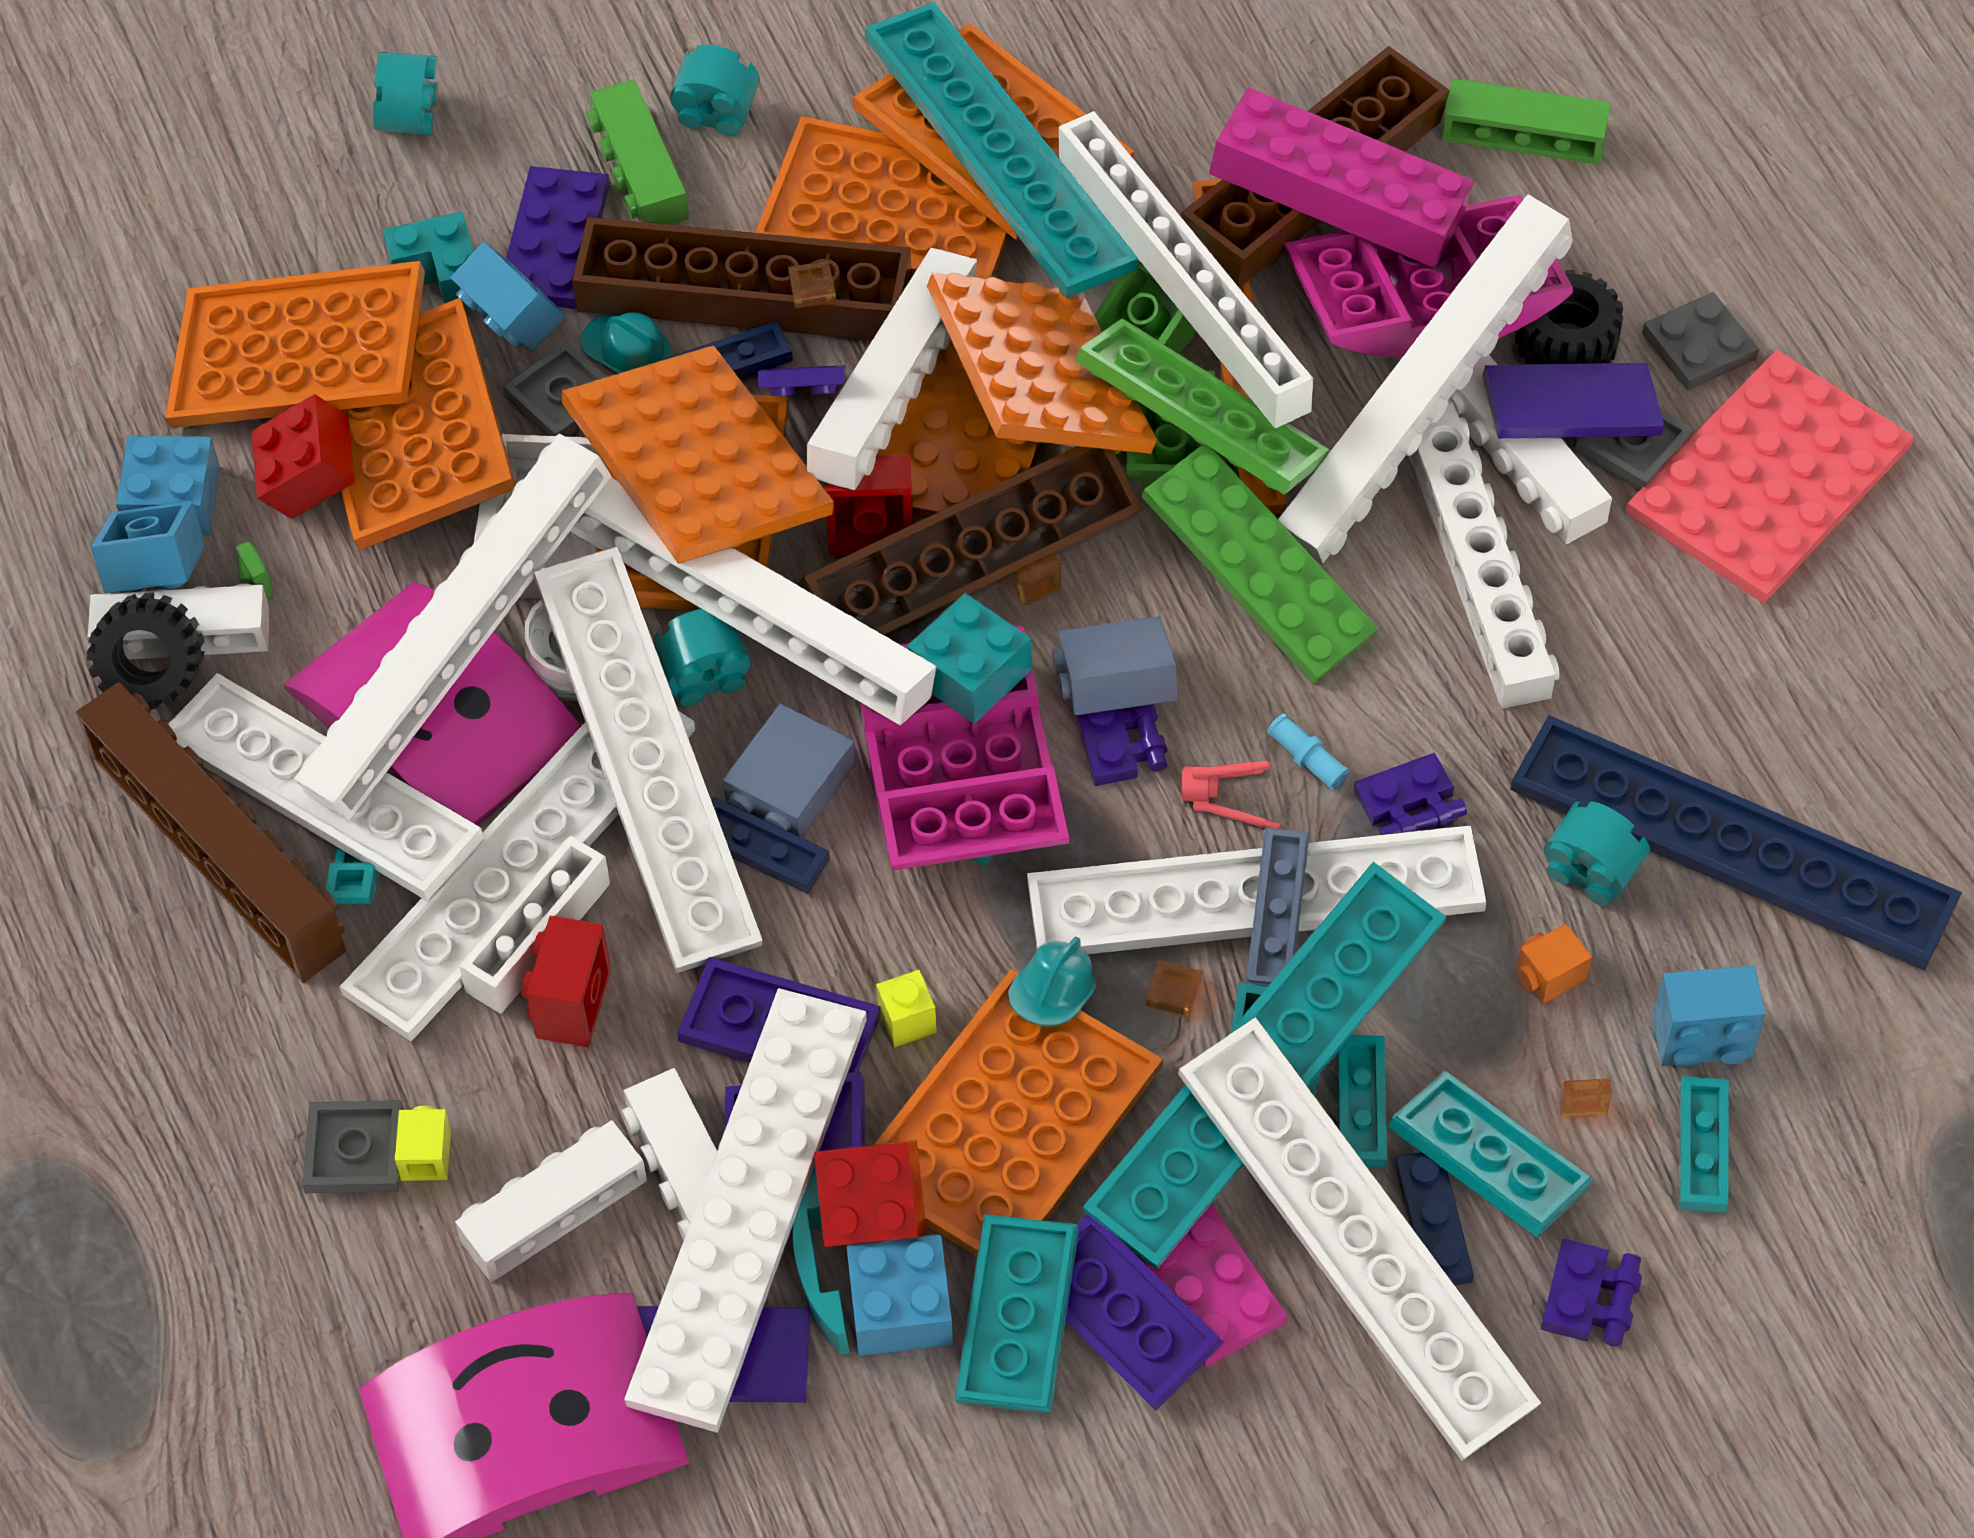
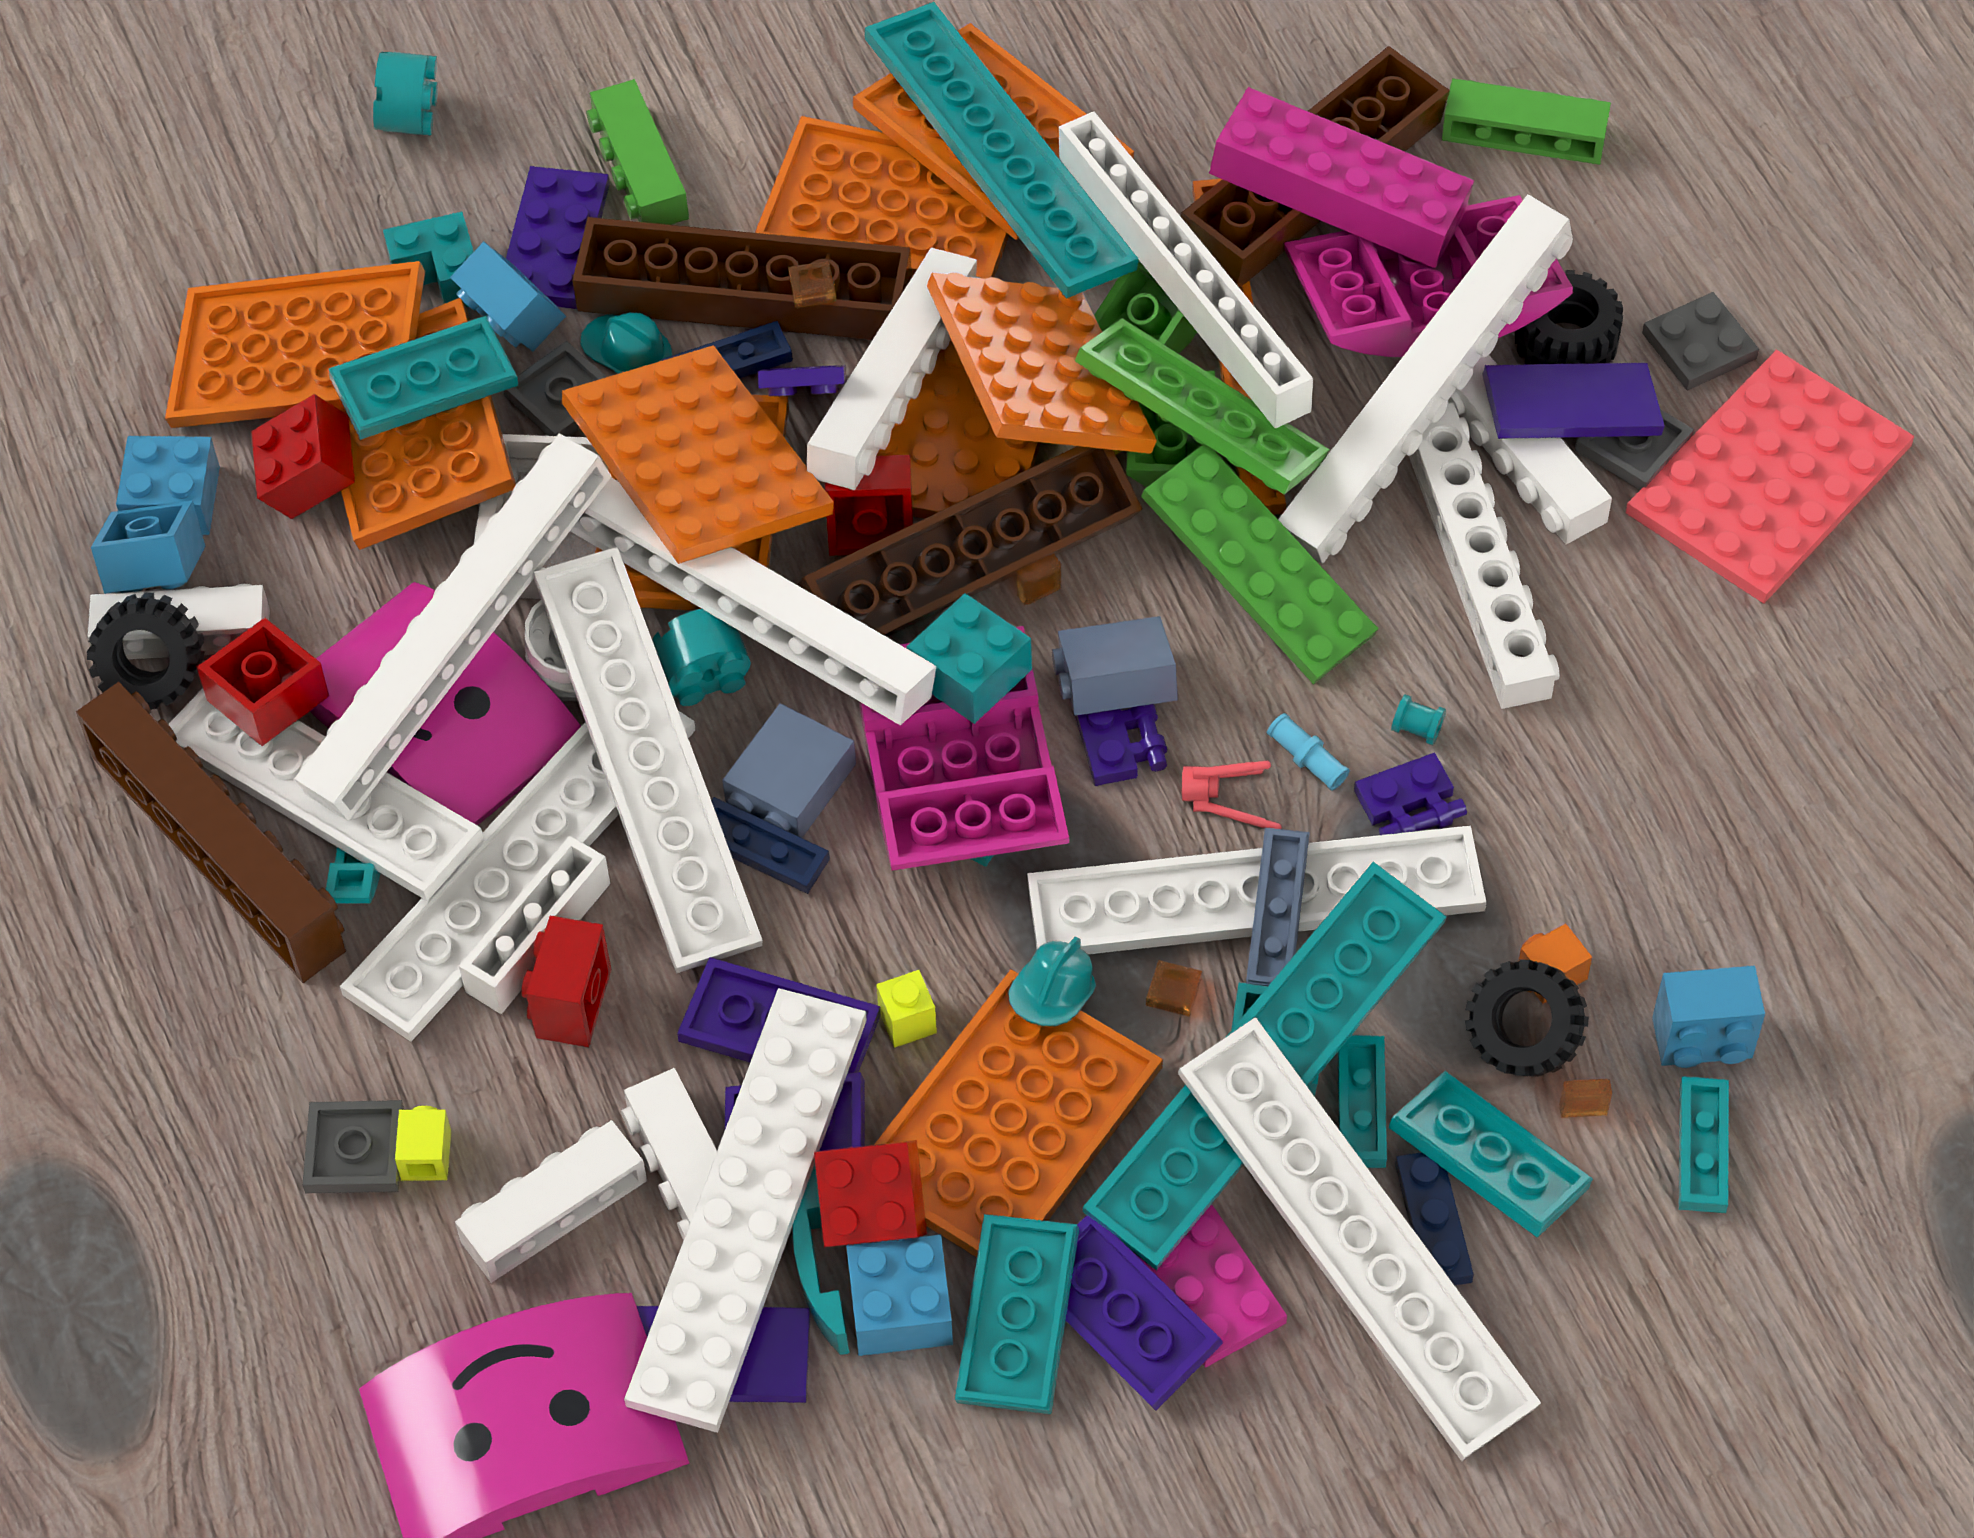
bright green tile [235,541,274,598] -> none
teal brick [670,45,760,137] -> none
dark blue plate [1510,715,1962,970] -> none
dark purple plate [1540,1238,1642,1346] -> none
teal brick [1544,801,1650,906] -> none
none -> red brick [197,618,329,746]
none -> teal tile [328,316,518,440]
none -> teal bush [1391,694,1446,745]
none -> black tyre [1465,960,1589,1077]

